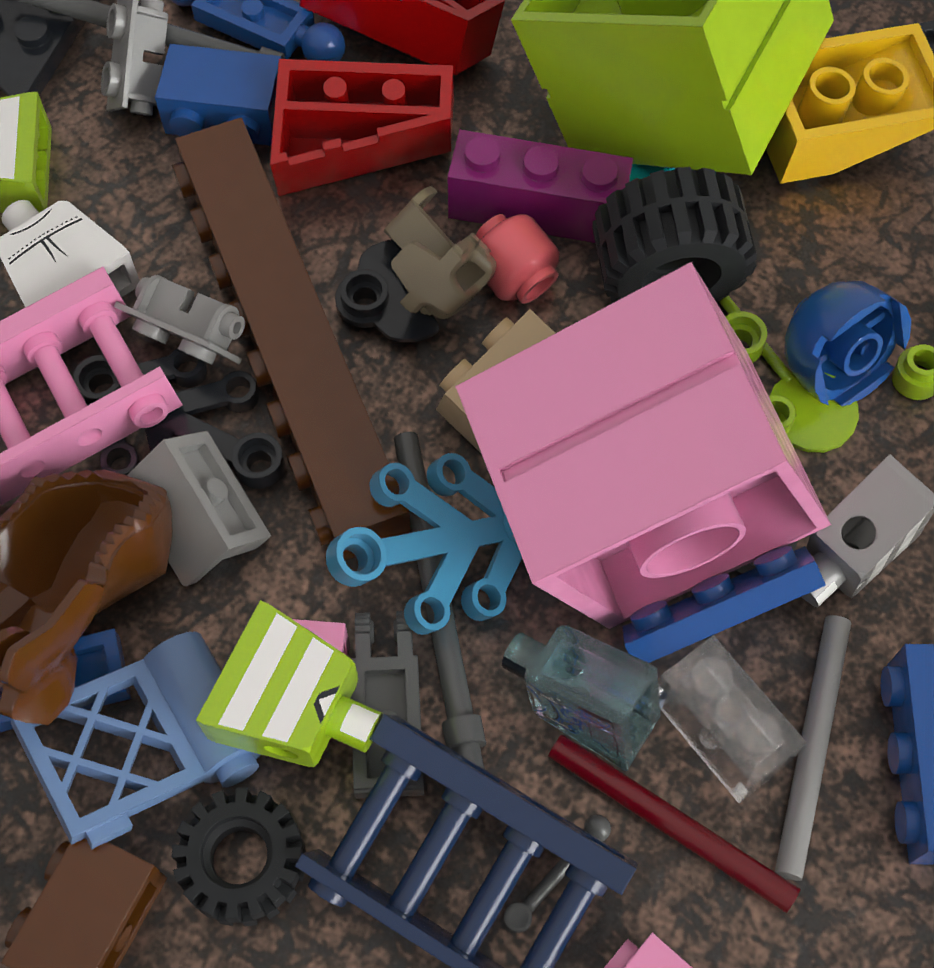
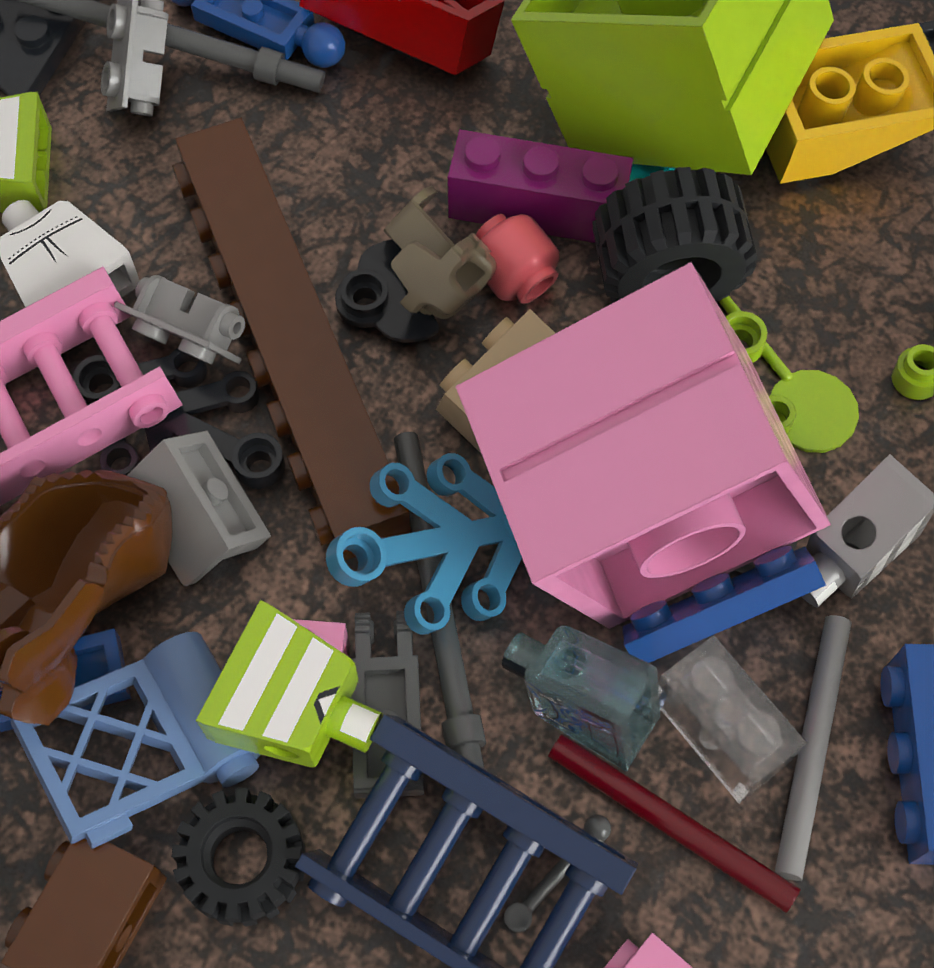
blue brick [155,44,281,146] -> none
red wedge [270,59,454,196] -> none
blue cylinder [784,280,912,406] -> none

